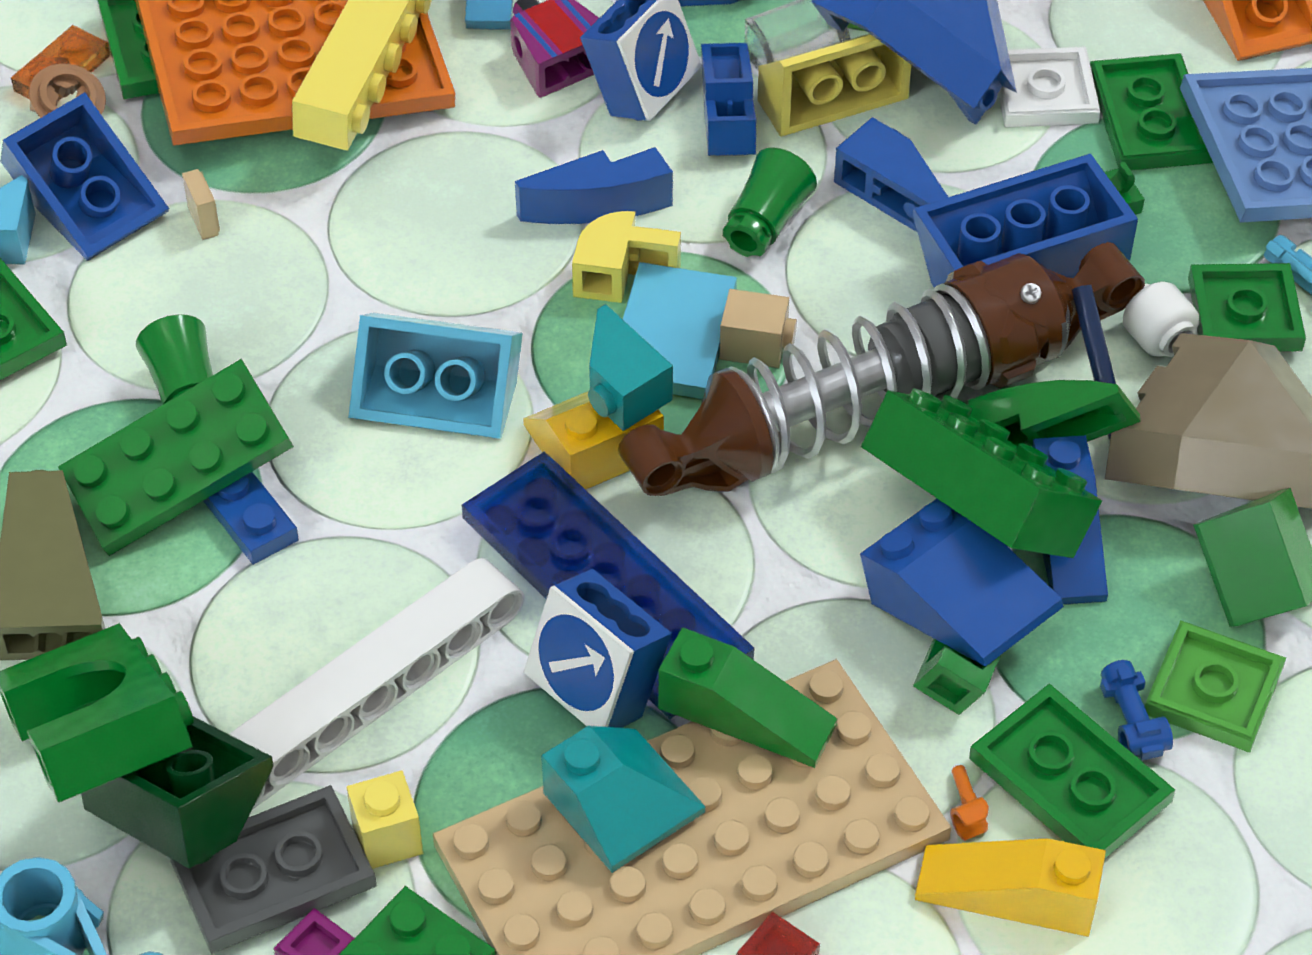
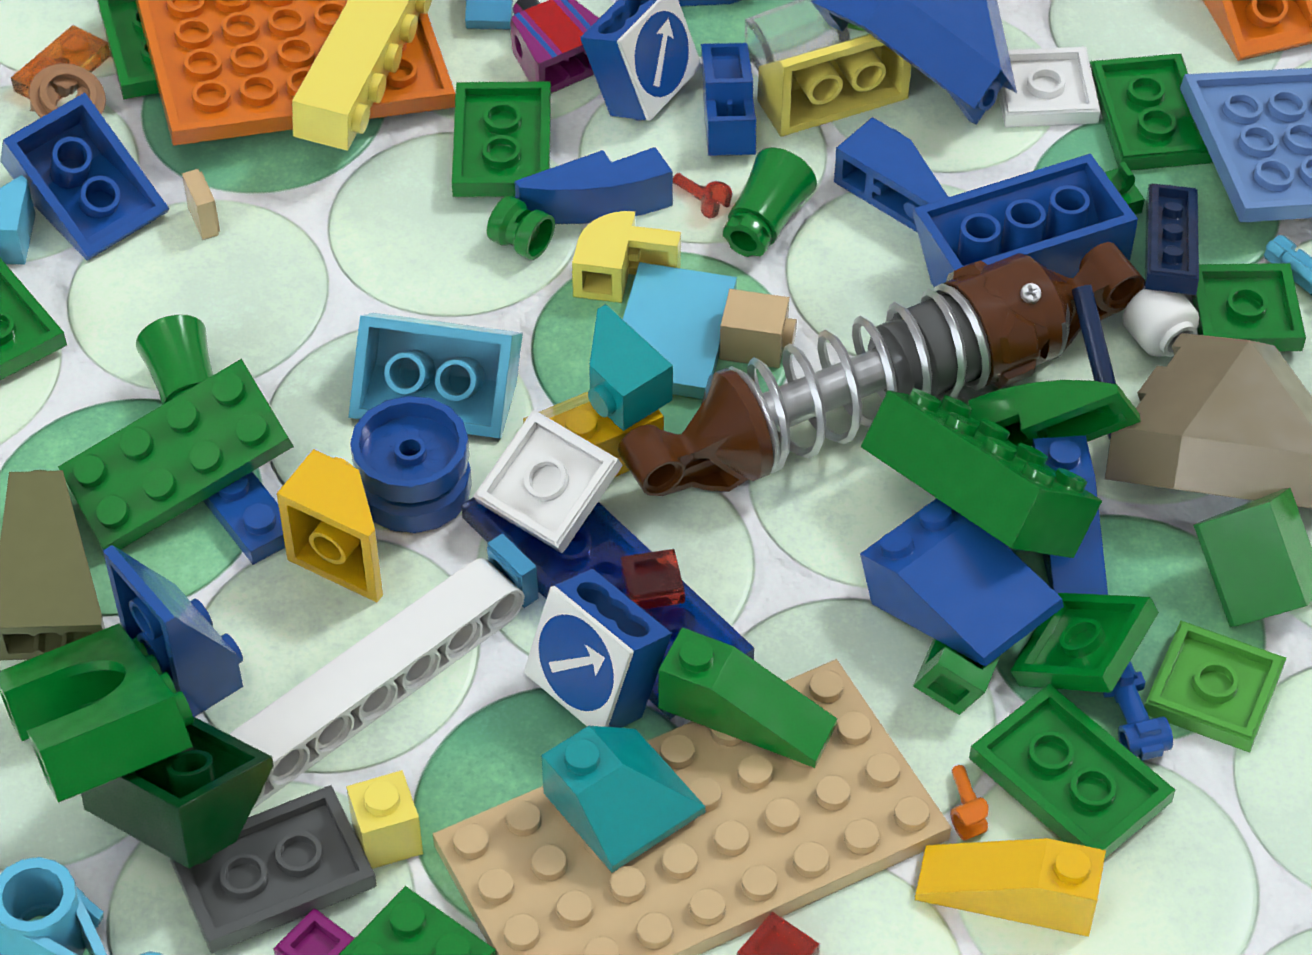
none -> blue slope [103,545,243,717]
none -> yellow slope [276,449,383,602]
none -> blue wheel [350,396,472,533]
none -> green plate [452,81,551,197]
none -> white tile [473,409,623,554]
none -> green wheel [487,195,555,260]
none -> dark azure tile [487,533,539,608]
none -> clear red tile [621,549,685,610]
none -> clear red hand [673,173,732,218]
none -> green plate [1010,593,1159,693]
none -> dark blue tile [1145,183,1199,295]

